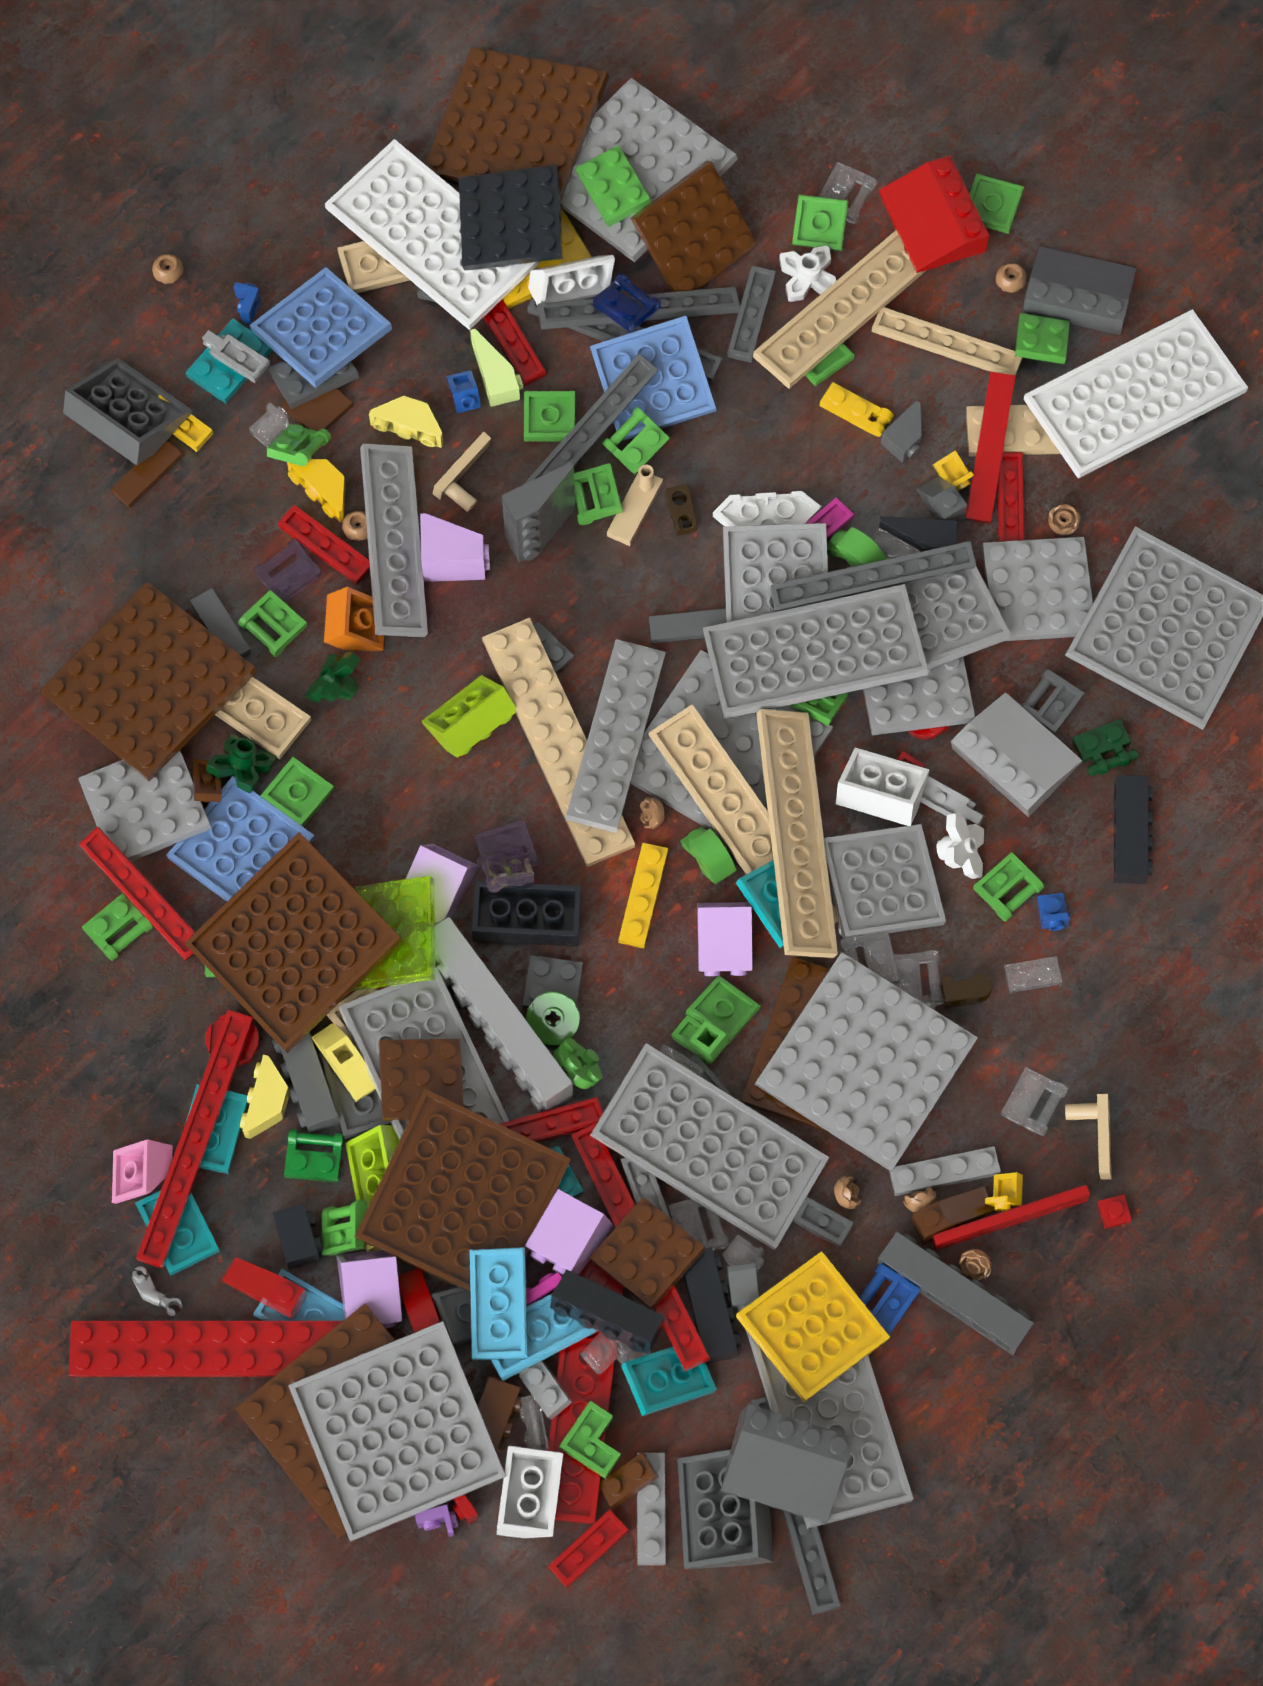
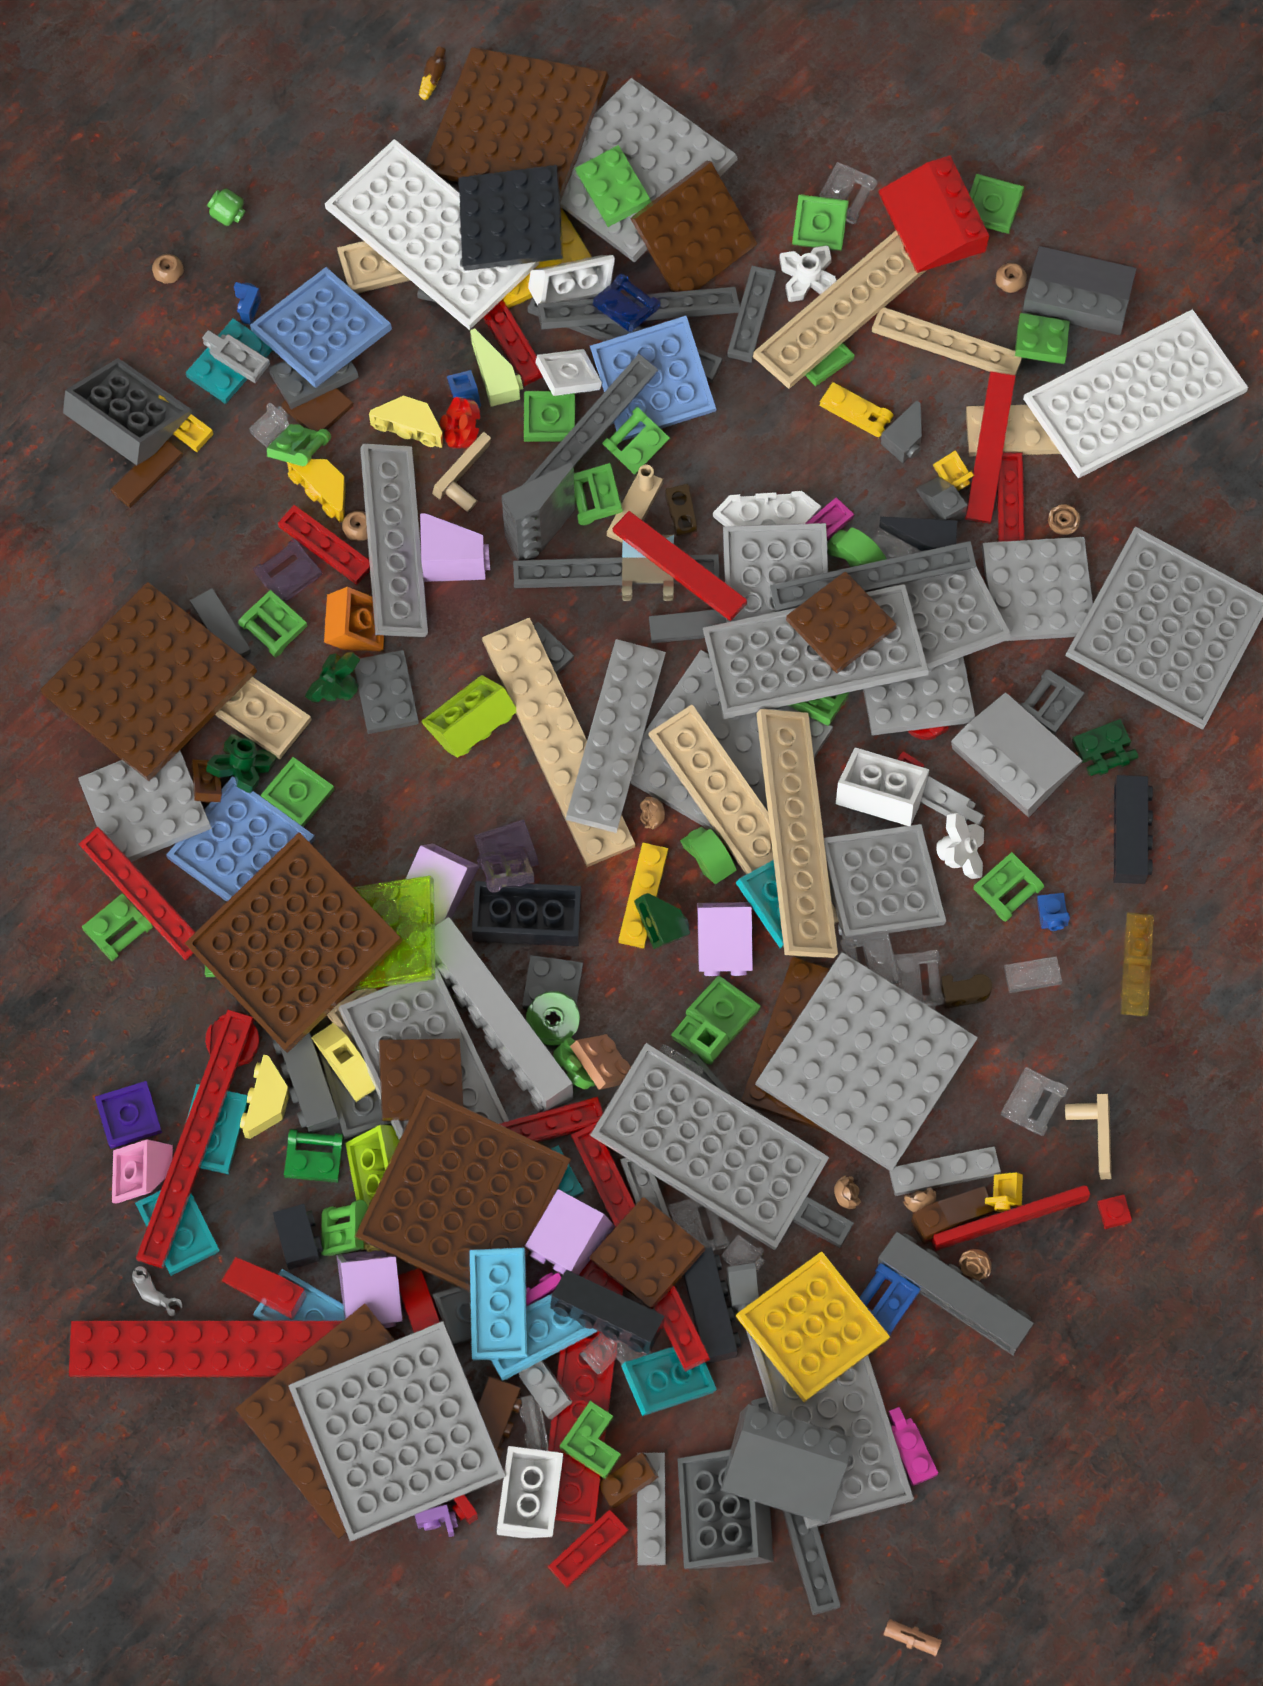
none -> dark purple plate [95,1081,162,1149]
none -> bright green head [207,188,246,226]
none -> dark grey plate [355,650,419,734]
none -> reddish brown piece [419,47,446,100]
none -> red plate [440,397,480,449]
none -> dark grey plate [513,554,720,588]
none -> white plate [536,349,602,396]
none -> nougat plate [570,1034,631,1090]
none -> red tile [612,511,747,621]
none -> dark tan flag [622,535,674,601]
none -> dark green slope [634,893,690,949]
none -> reddish brown plate [786,571,897,674]
none -> nougat pin [883,1619,942,1657]
none -> dark pink hinge [888,1407,938,1486]
none -> clear yellow slope [1120,912,1154,1016]

